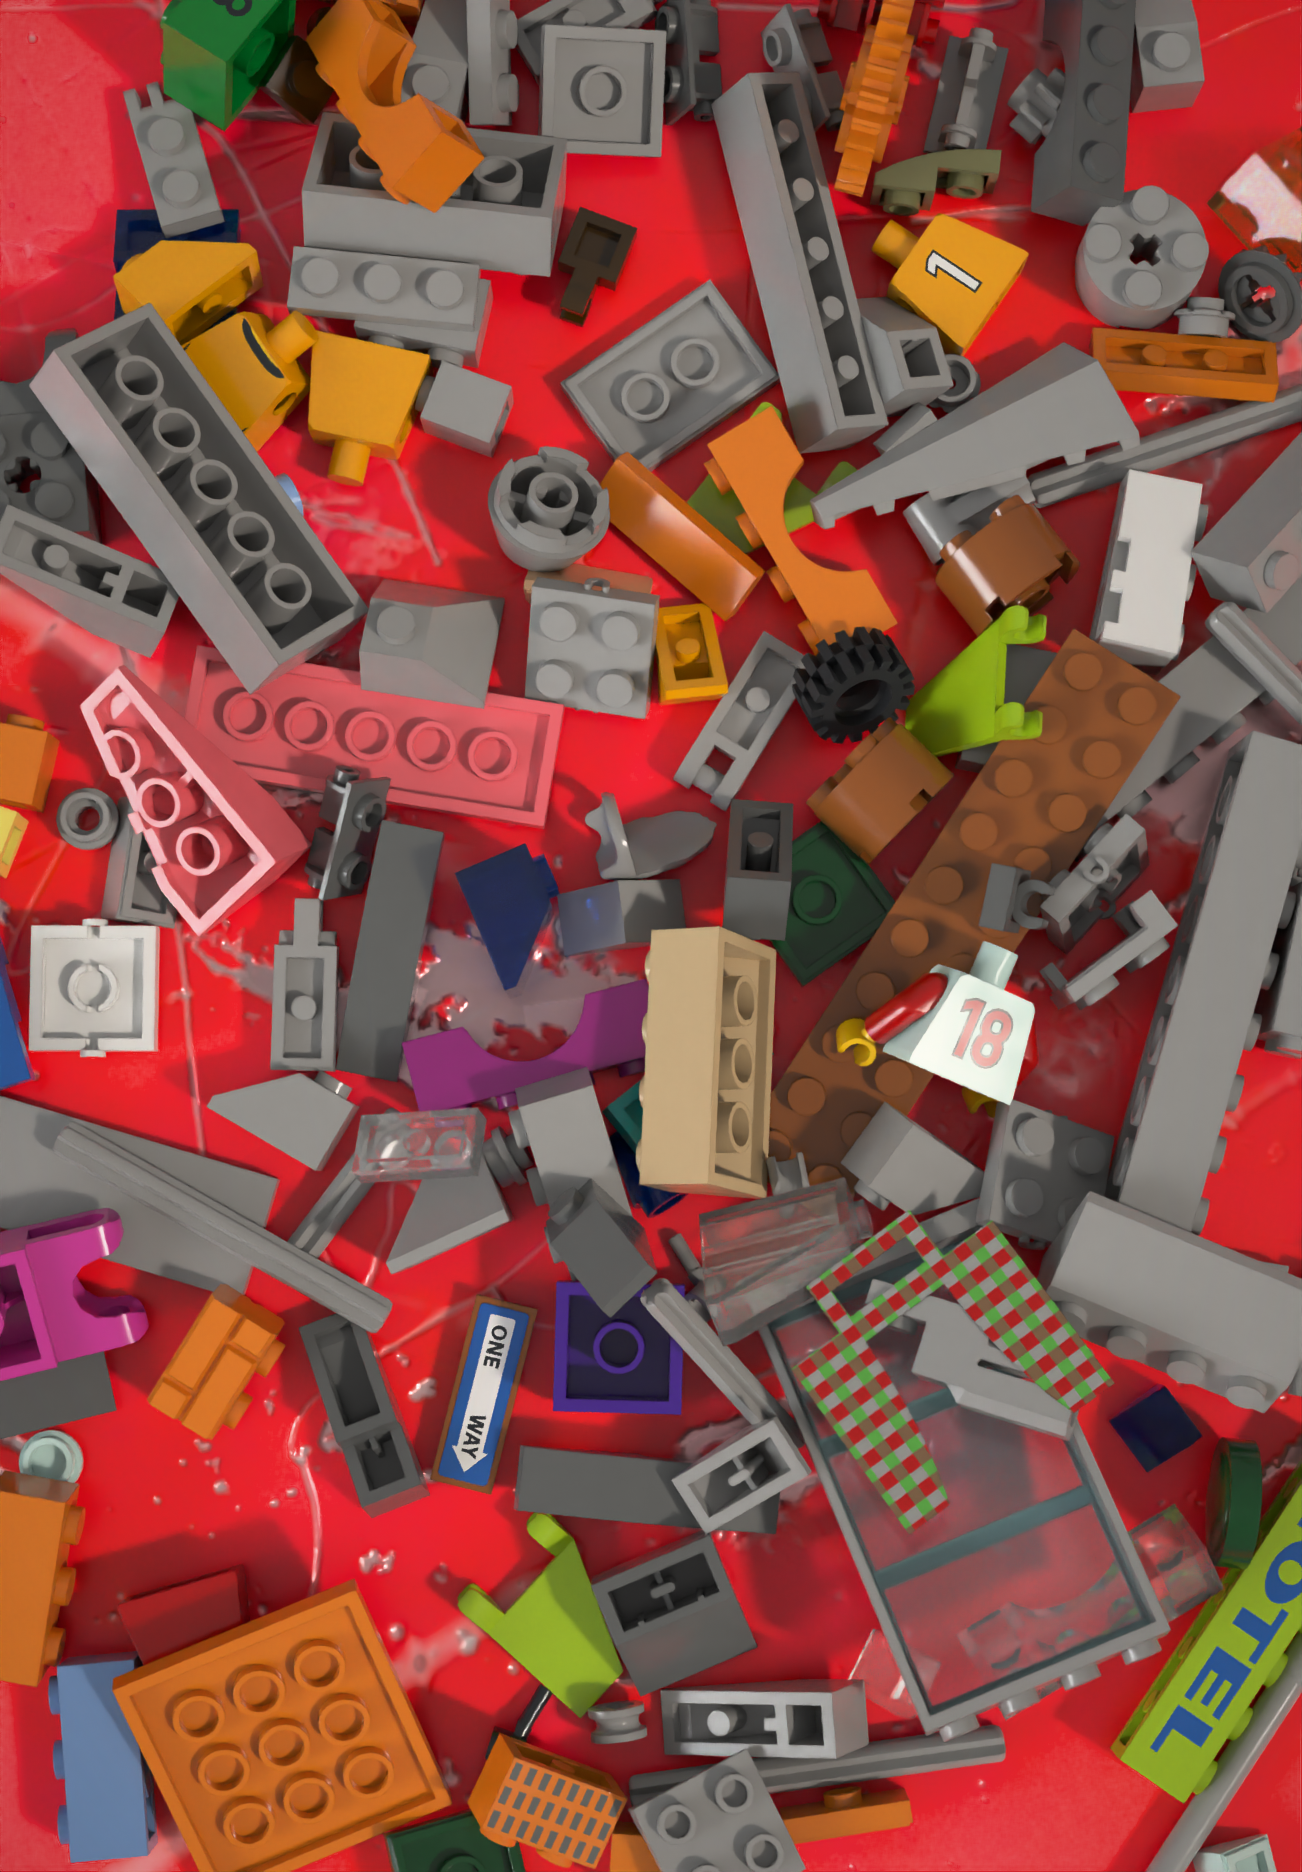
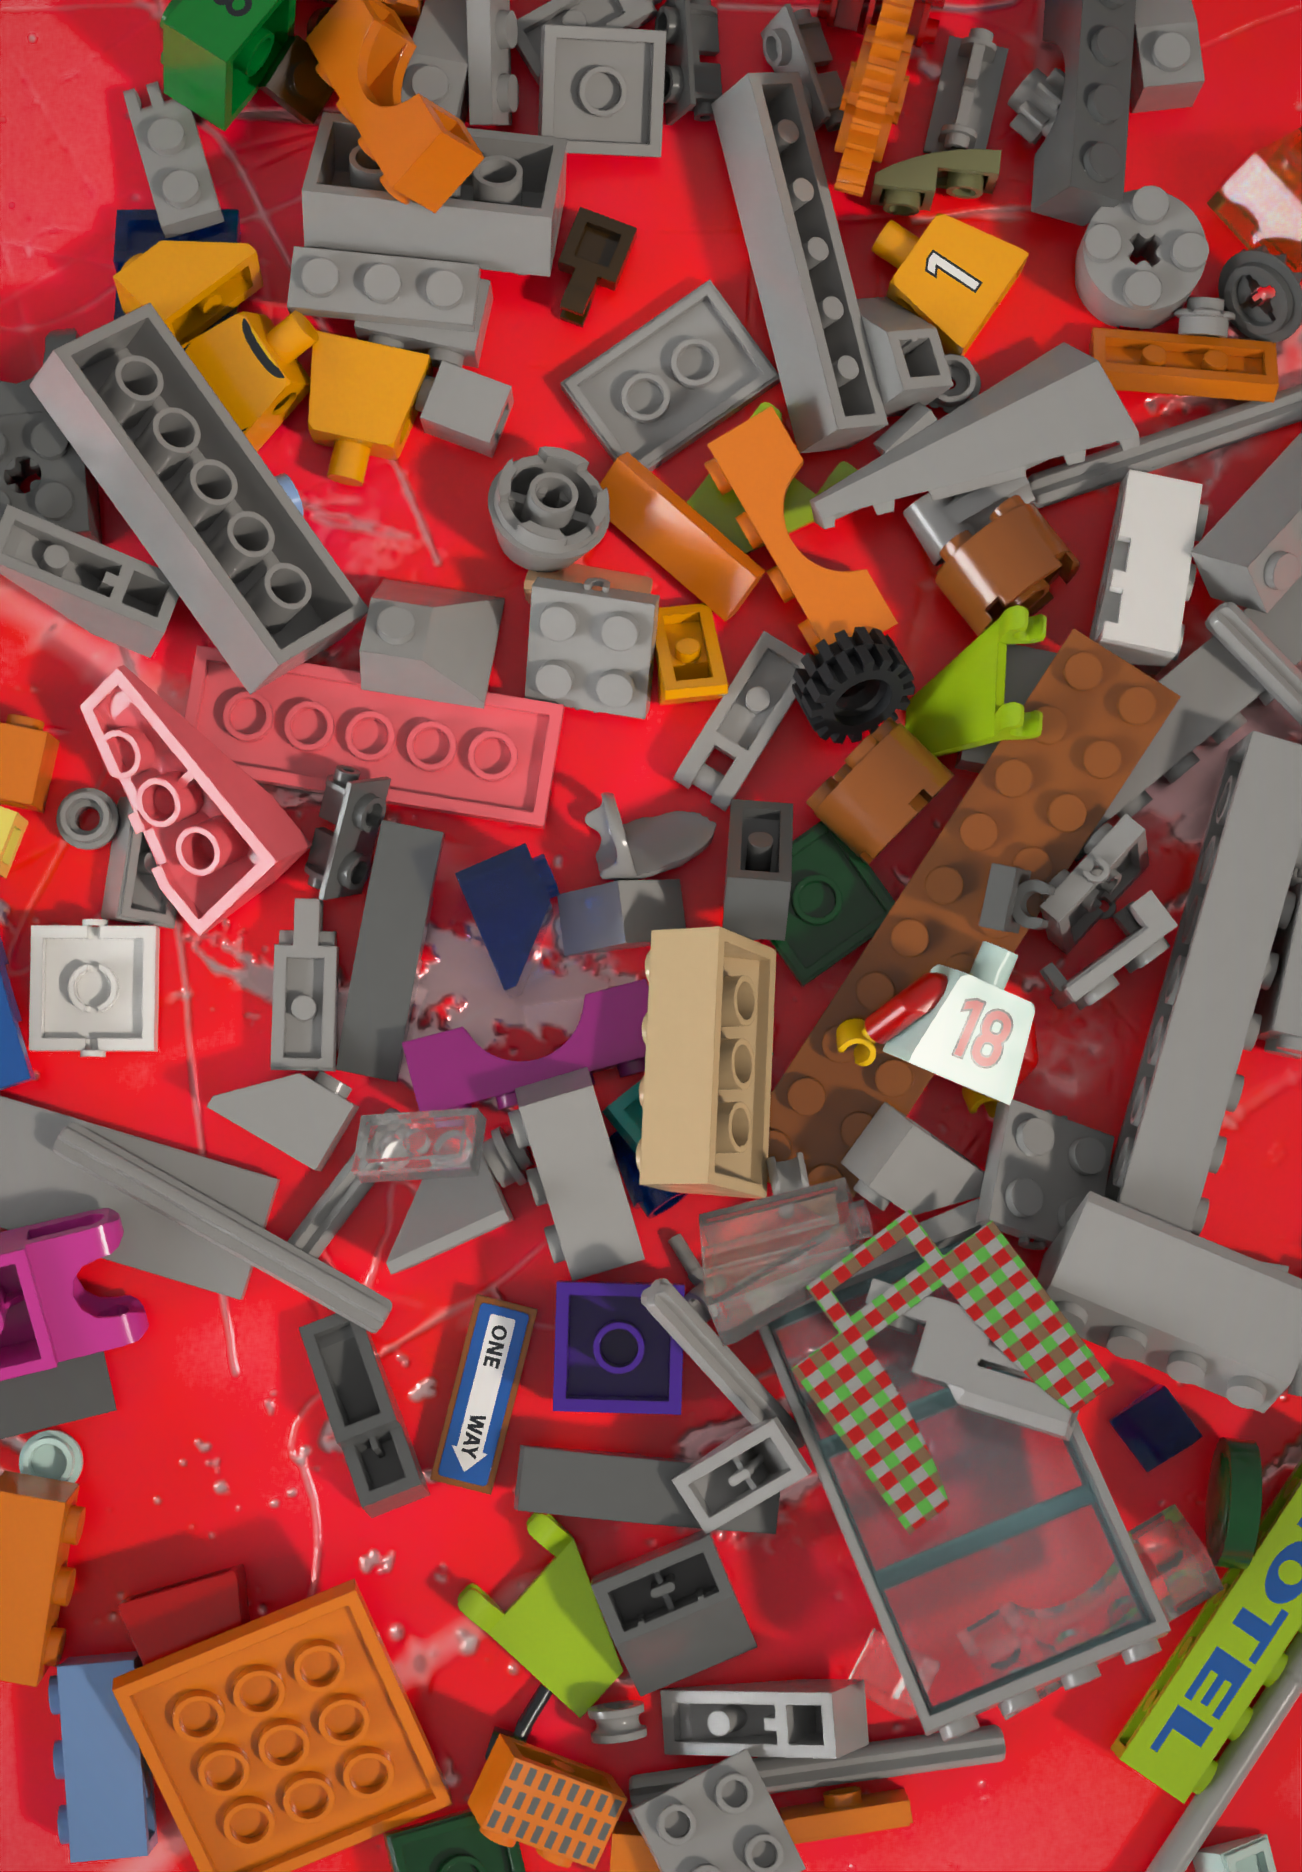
orange brick [147,1283,286,1440] -> none
dark grey slope [546,1178,657,1318] -> none

